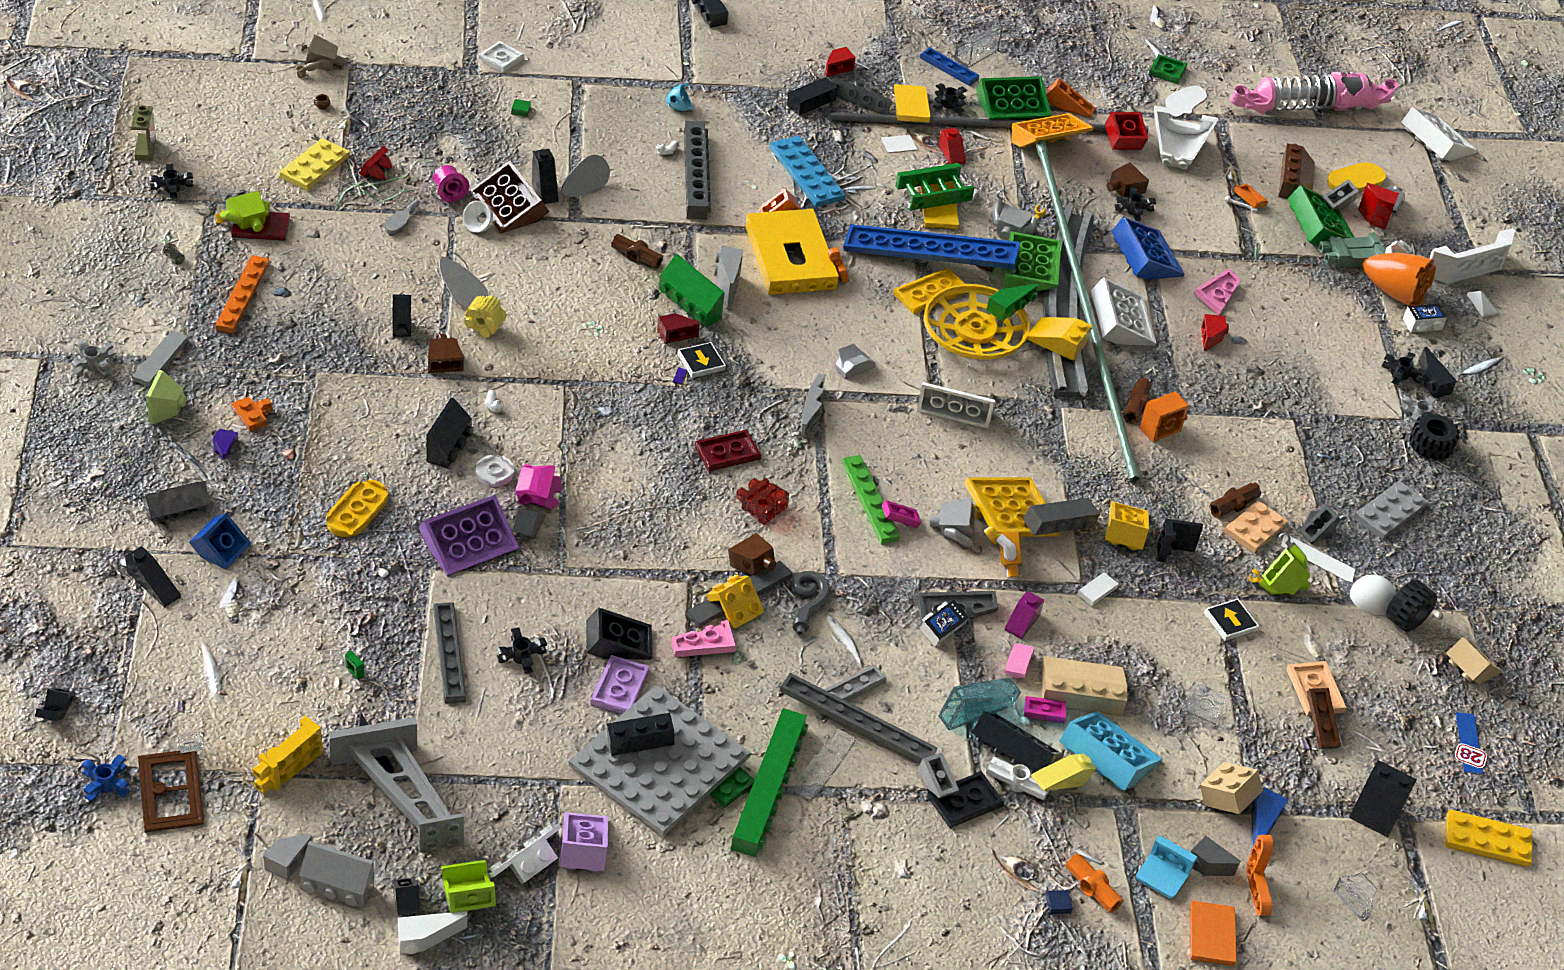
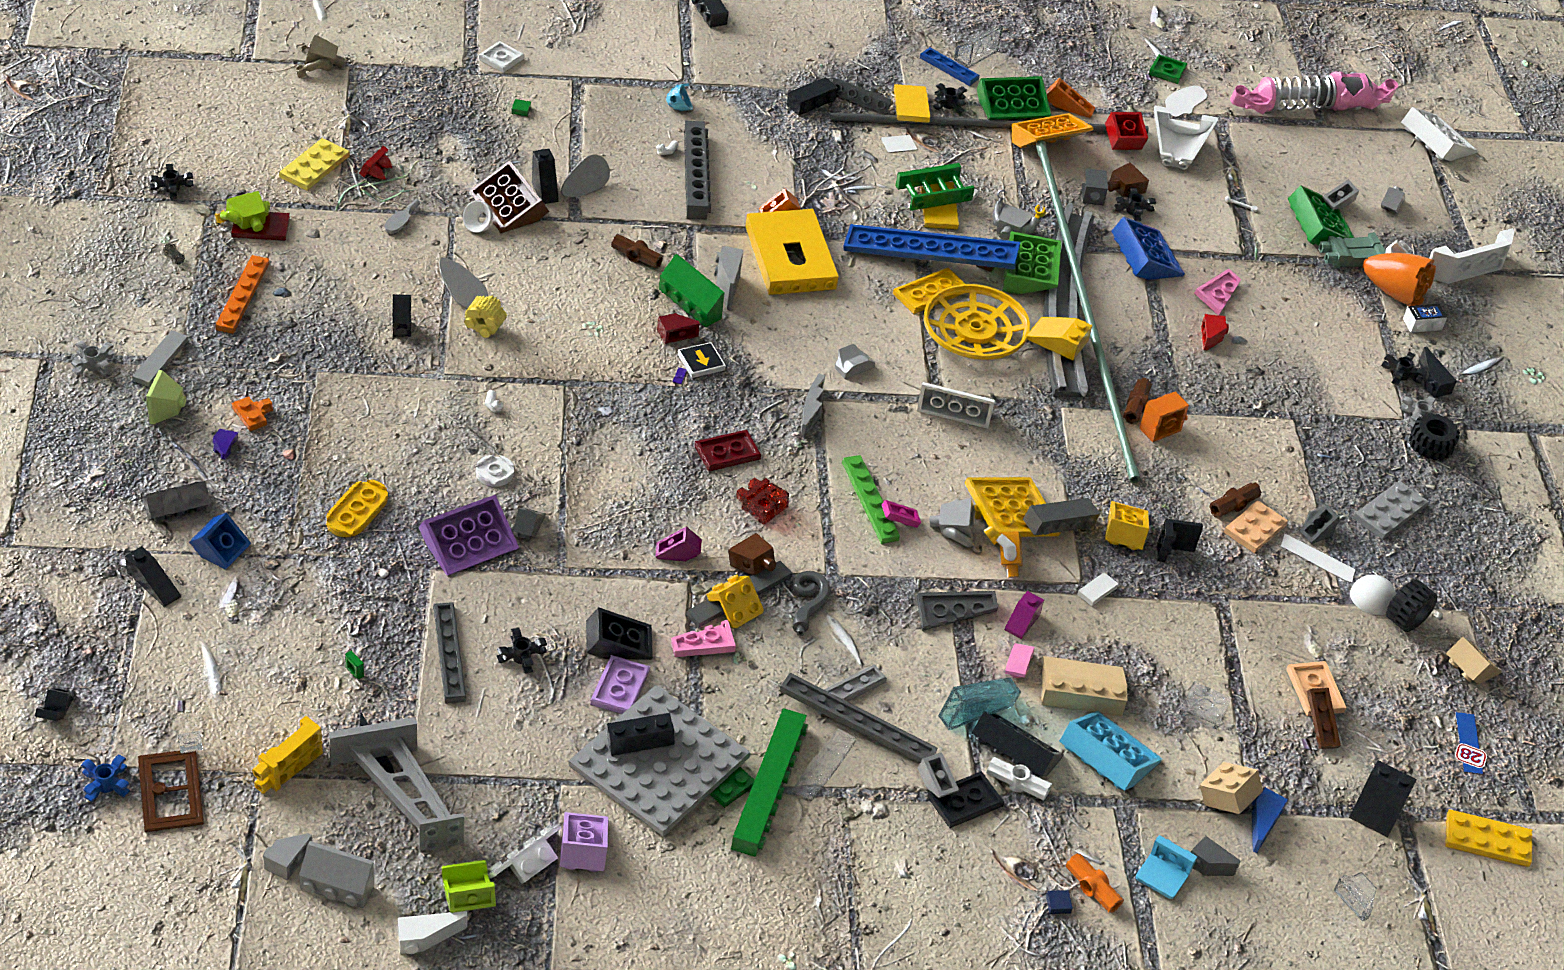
olive panel [131,105,156,161] -> none
reddish brown plate [314,94,331,109] -> none
black slope [392,877,421,917] -> none
black slope [426,398,474,469] -> none
reddish brown torso [428,334,464,373] -> none
dark pink piece [433,165,470,202] -> none
dark pink piece [516,464,562,510] -> none
dark azure plate [769,136,846,207] -> none
red slope [825,47,856,77] -> none
orange hinge [828,247,850,284] -> none
brick [920,600,969,647] -> none
red slope [938,128,966,164] -> none
green slope [986,284,1038,321] -> none
dark pink plate [1023,696,1066,723] -> none
light yellow slope [1031,753,1096,791] -> none
white slope [1091,277,1157,346] -> none
orange tile [1190,900,1236,966] -> none
tile [1204,599,1259,641] -> none
orange tile [1234,184,1268,209] -> none
orange beam [1246,835,1273,916] -> none
lime torso [1248,533,1310,595] -> none
reddish brown slope [1278,143,1315,199] -> none
yellow tile [1327,162,1386,192] -> none
red slope [1358,182,1399,229] -> none
white slope [1467,291,1498,317] -> none
none -> magenta slope [655,526,702,562]
none -> dark grey piece [1082,168,1108,206]

